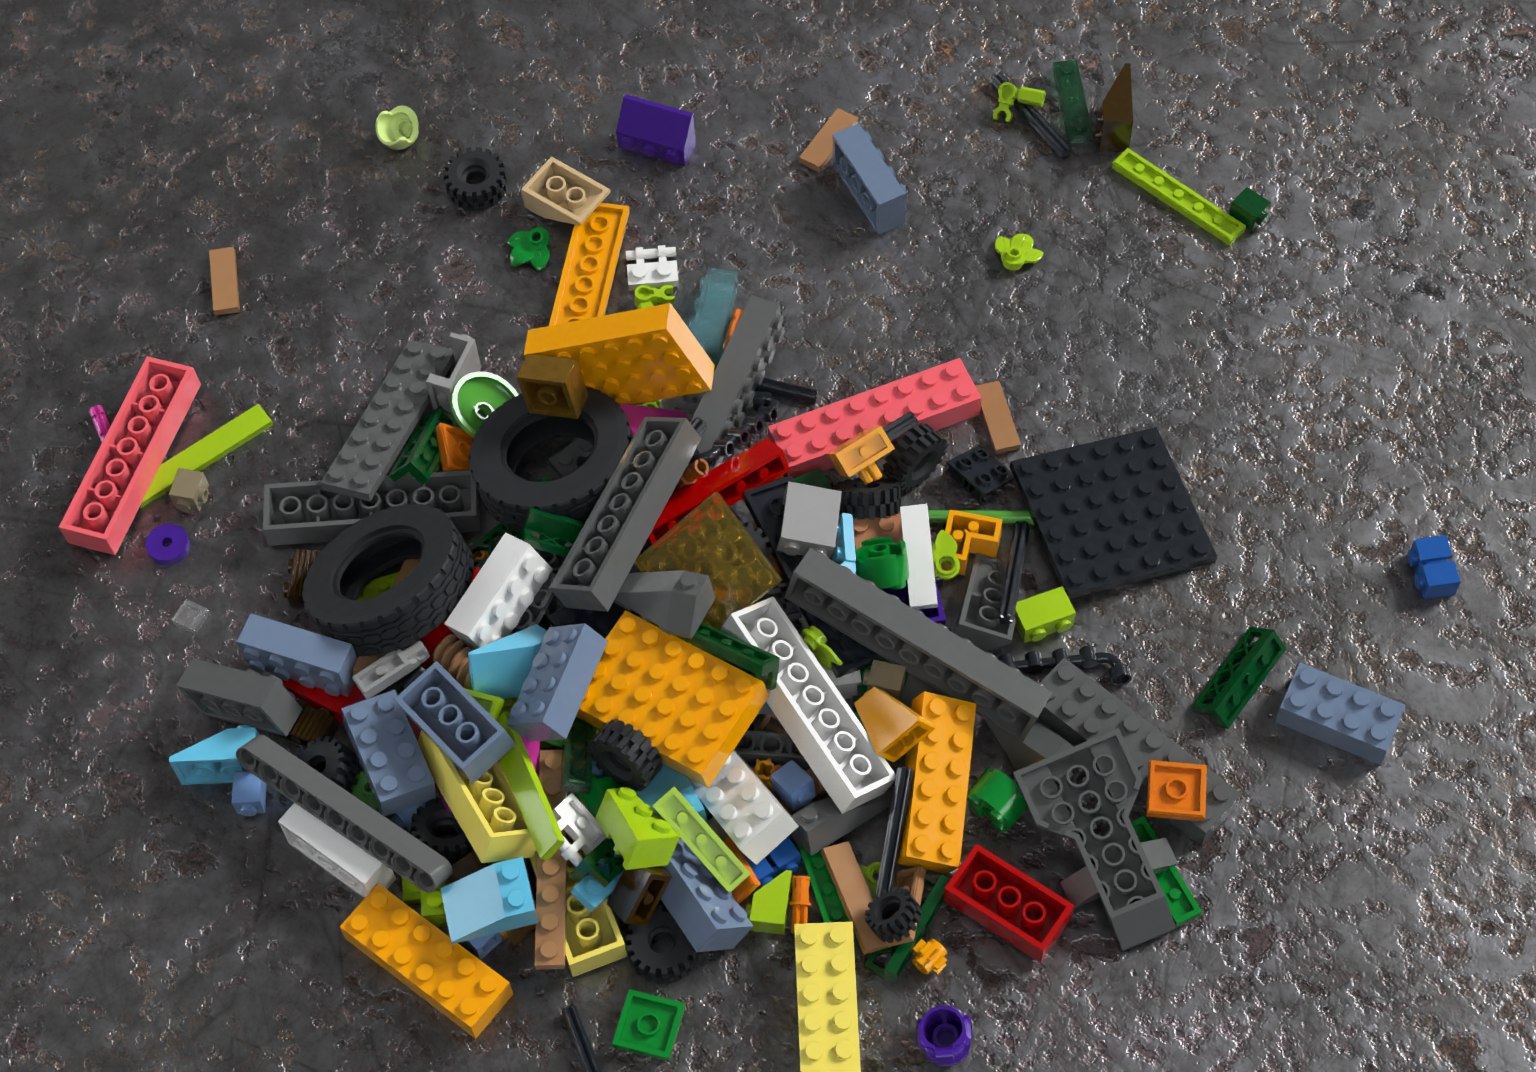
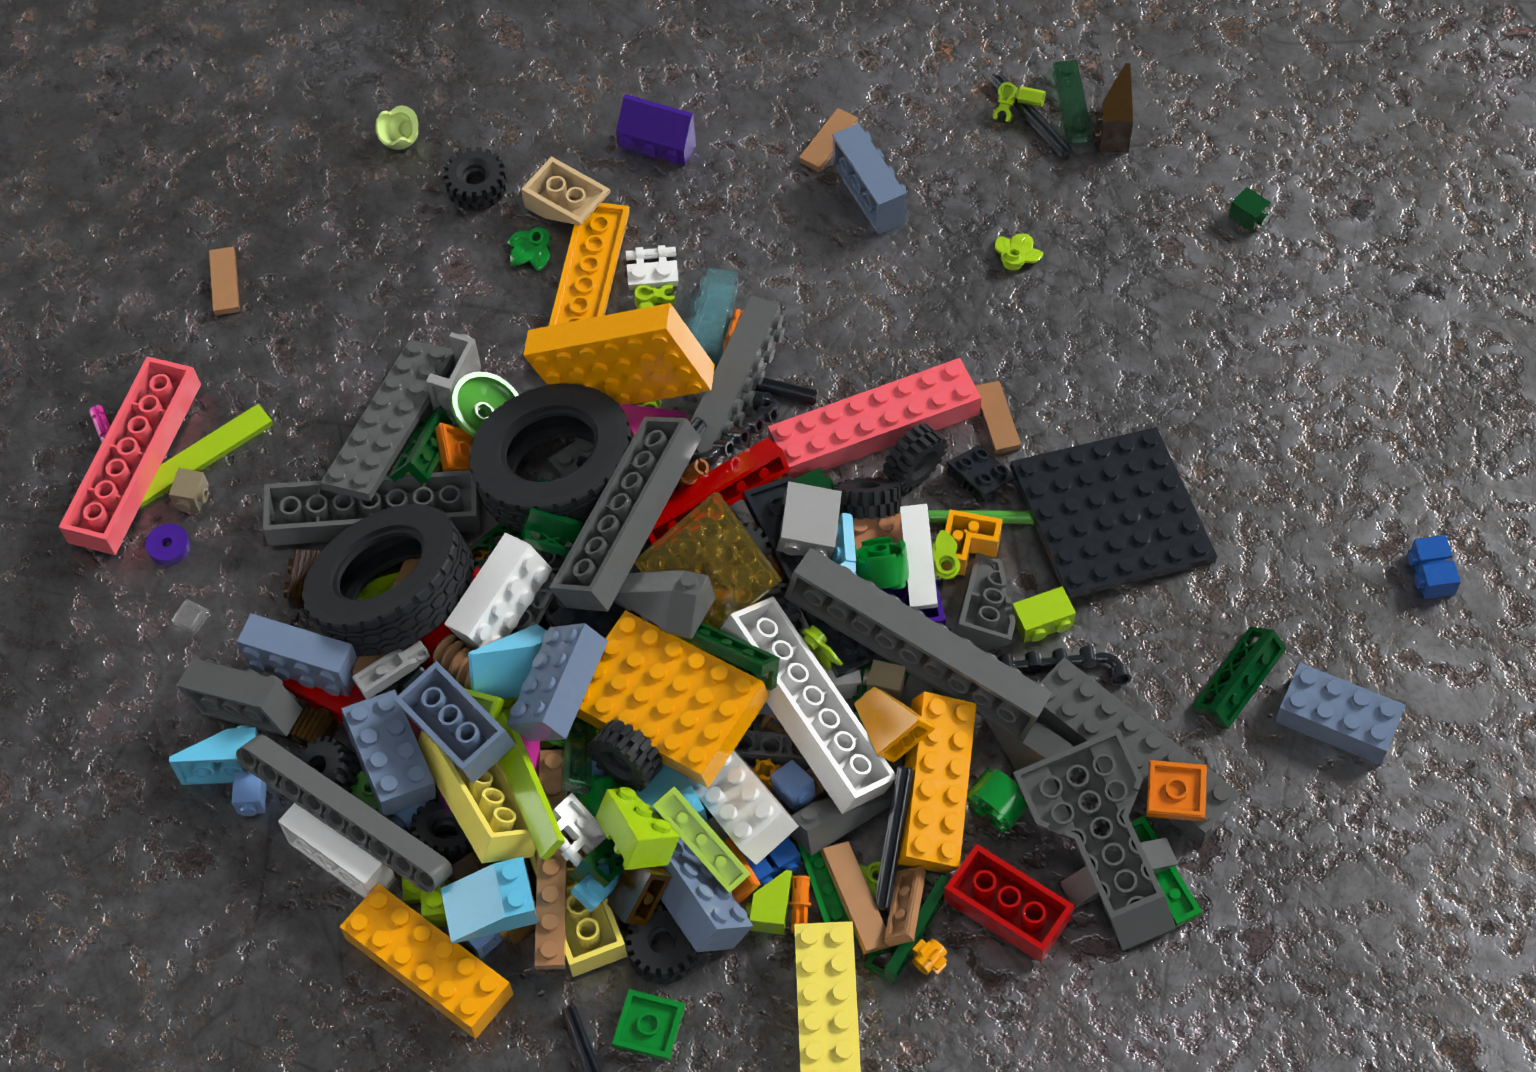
pearl gold brick [516,354,589,419] -> none
light orange piece [826,411,918,485] -> none
black tyre [865,886,922,943] -> none
dark purple helmet [916,1006,973,1066] -> none
black axle [998,521,1030,625] -> none
lime tile [1112,148,1246,246] -> none

